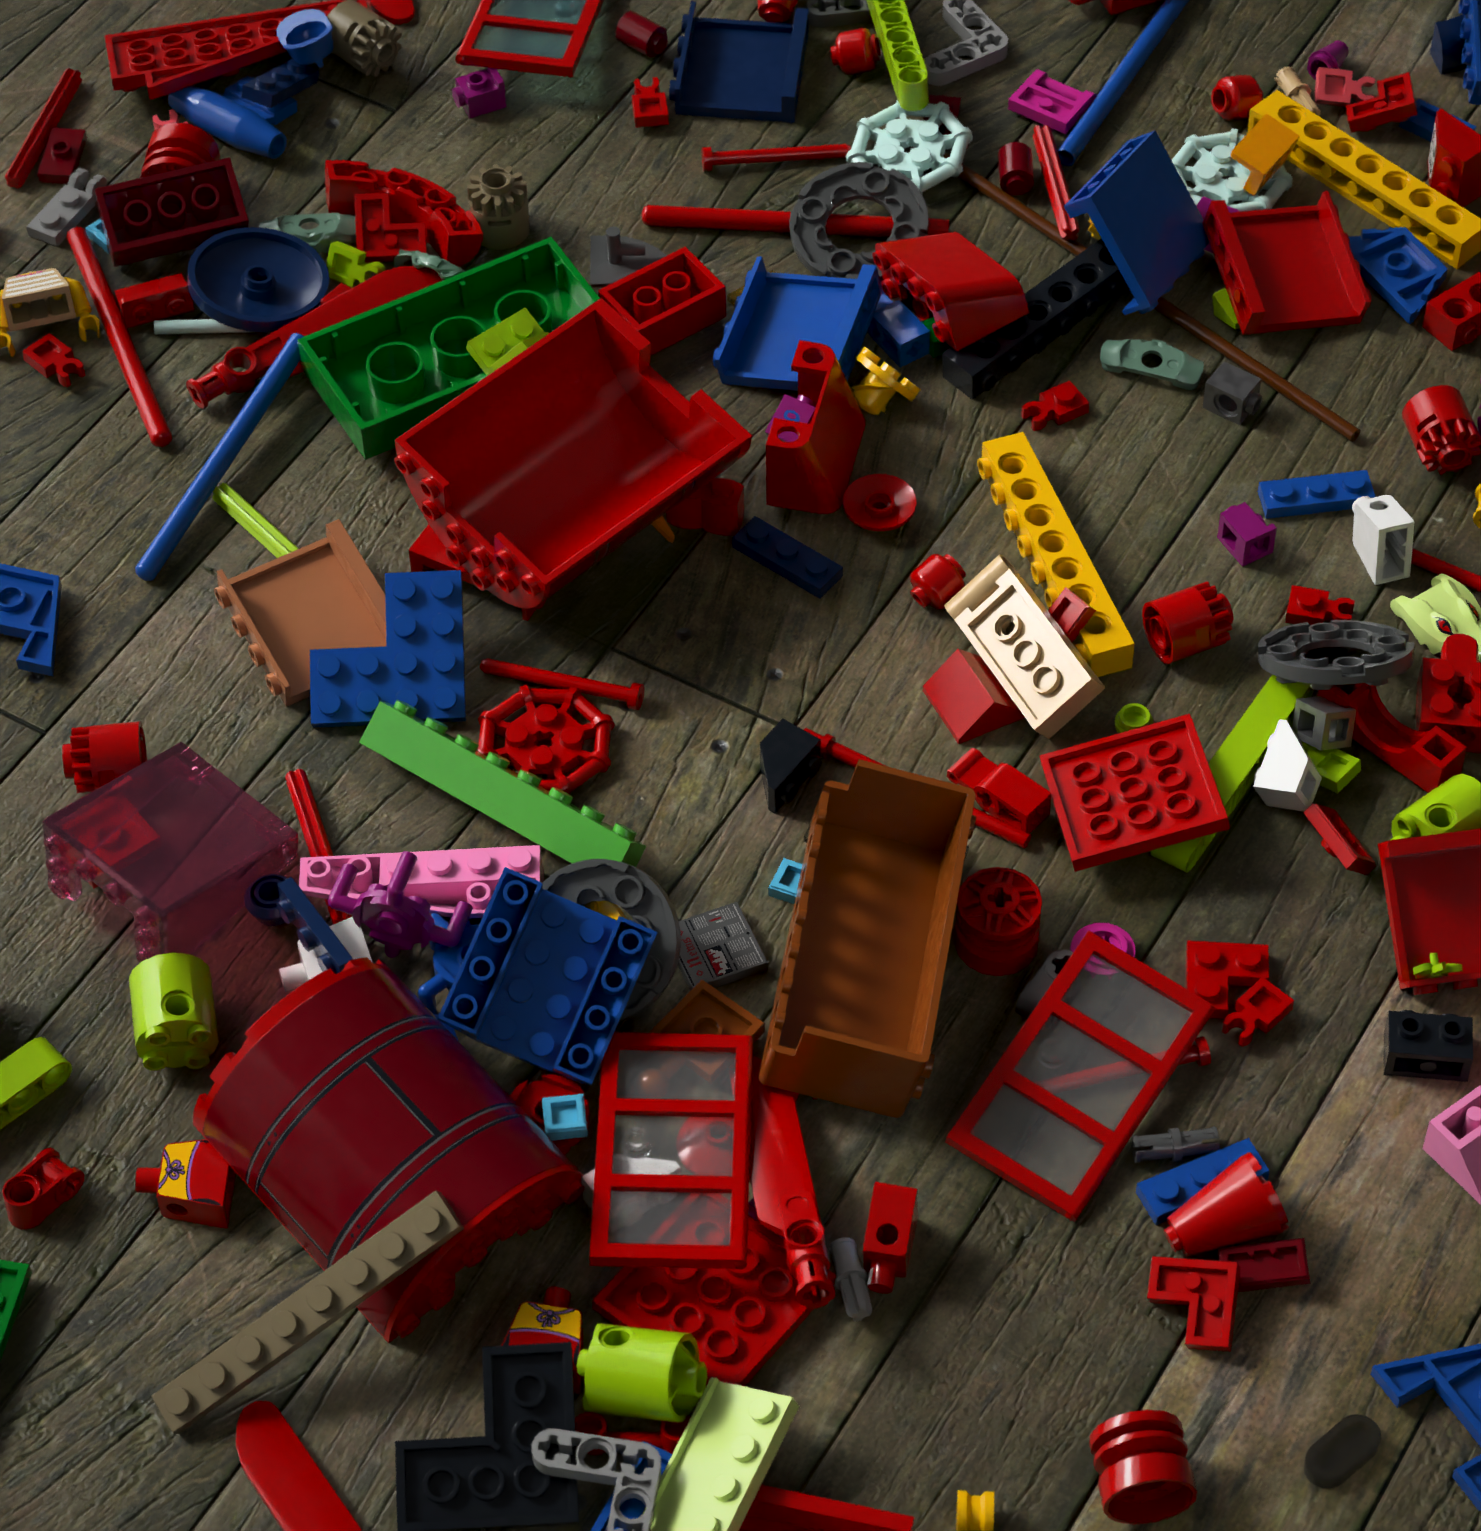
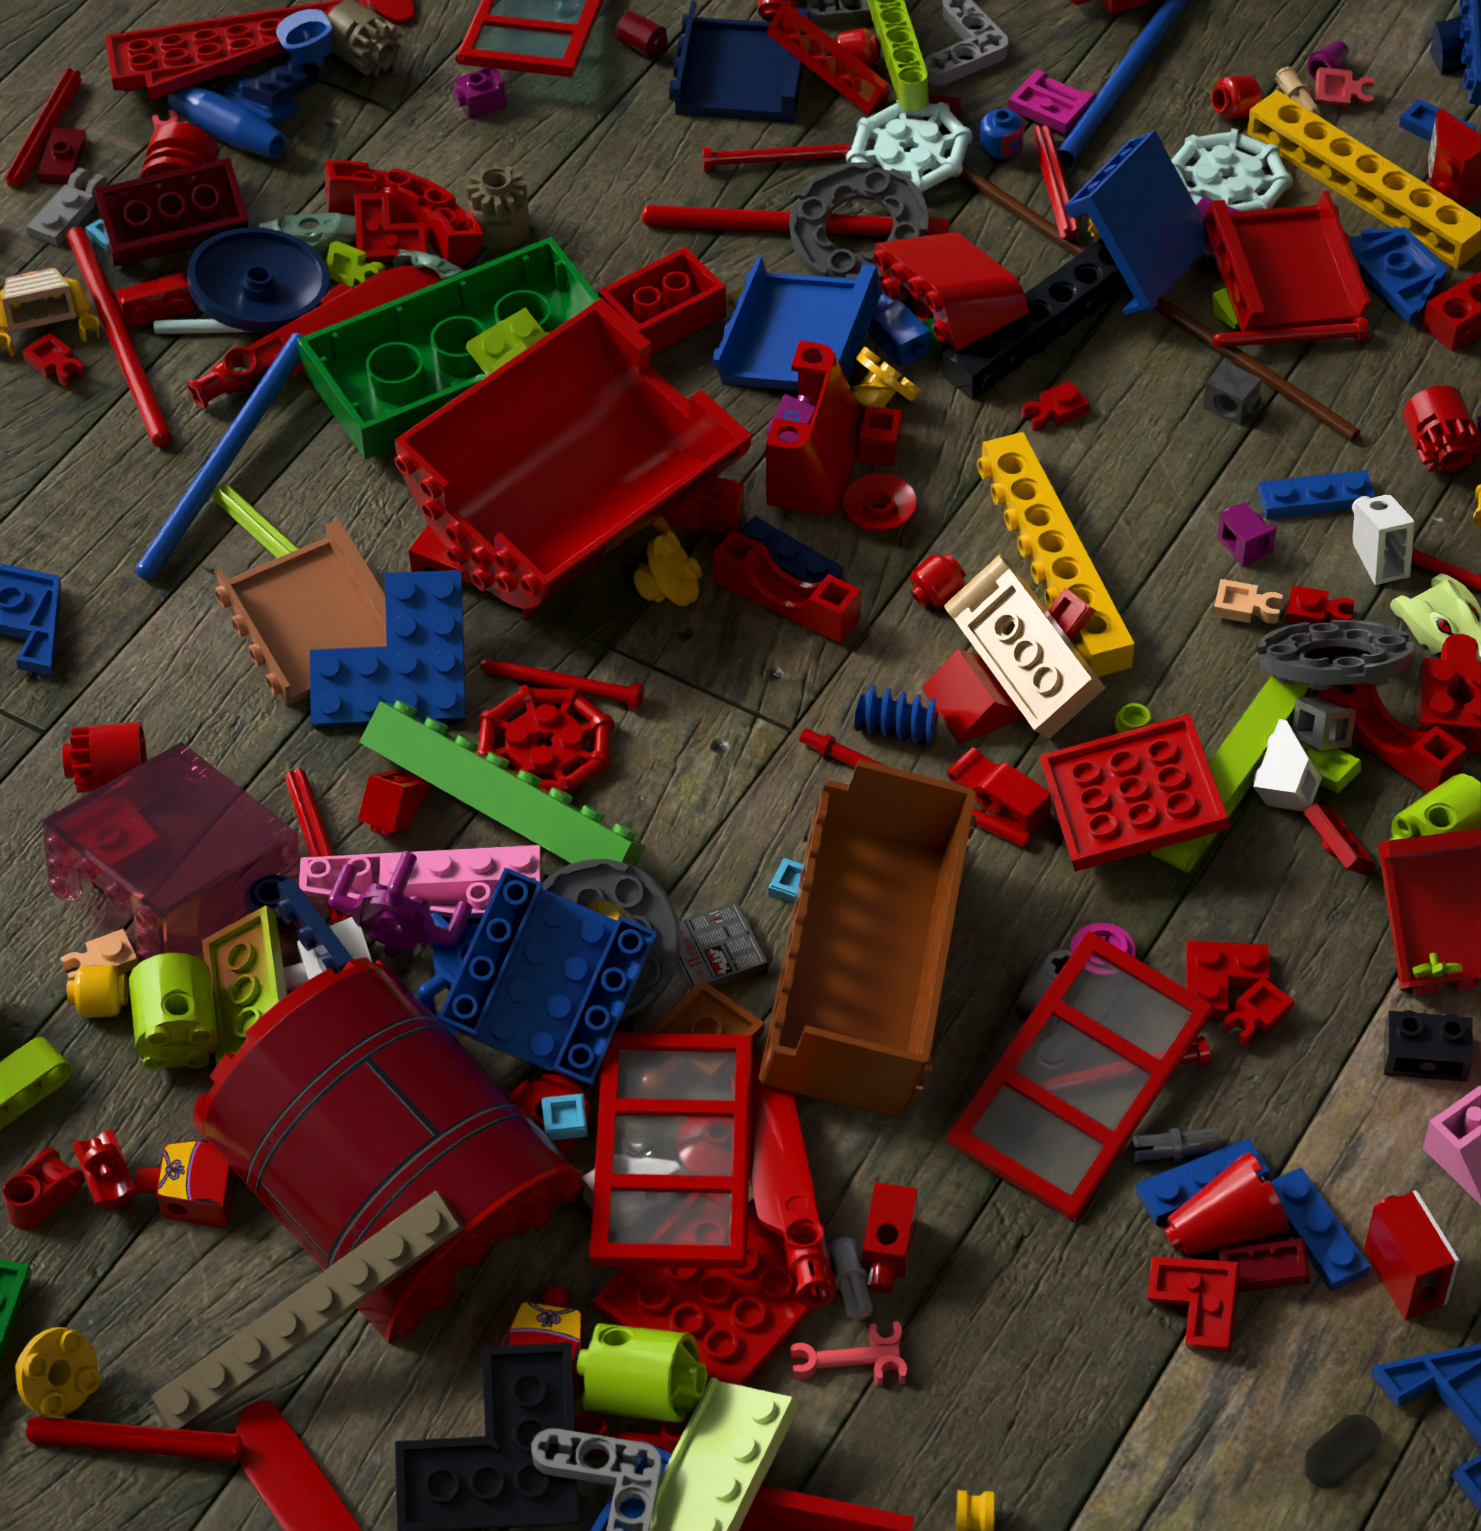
dark grey shield [590,227,667,287] -> none
red plate [632,77,669,128] -> none
black slope [760,718,822,814] -> none
red wheel [954,867,1042,976] -> none
dark red brick [998,142,1034,195] -> none
red wheel [1089,1410,1197,1524] -> none
sand green piece [1100,339,1204,390] -> none
red gear [1142,581,1233,664] -> none
light orange panel [1230,114,1300,196] -> none
red plate [1346,72,1418,133] -> none
none -> yellow plate [15,1327,101,1418]
none -> red axle [26,1416,243,1461]
none -> light nougat plate [61,928,138,981]
none -> yellow head [67,964,129,1018]
none -> red hips [72,1128,138,1212]
none -> lime plate [202,905,287,1066]
none -> red slope [358,769,433,836]
none -> yellow plate [633,531,702,606]
none -> red arch [712,530,861,643]
none -> red fence [766,1,891,115]
none -> coral bar [791,1321,907,1386]
none -> blue piece [854,684,939,747]
none -> red brick [859,406,902,467]
none -> blue head [980,108,1025,160]
none -> red bar [1212,317,1369,348]
none -> light nougat plate [1213,579,1283,624]
none -> blue plate [1270,1167,1370,1292]
none -> red piece [1363,1190,1459,1320]

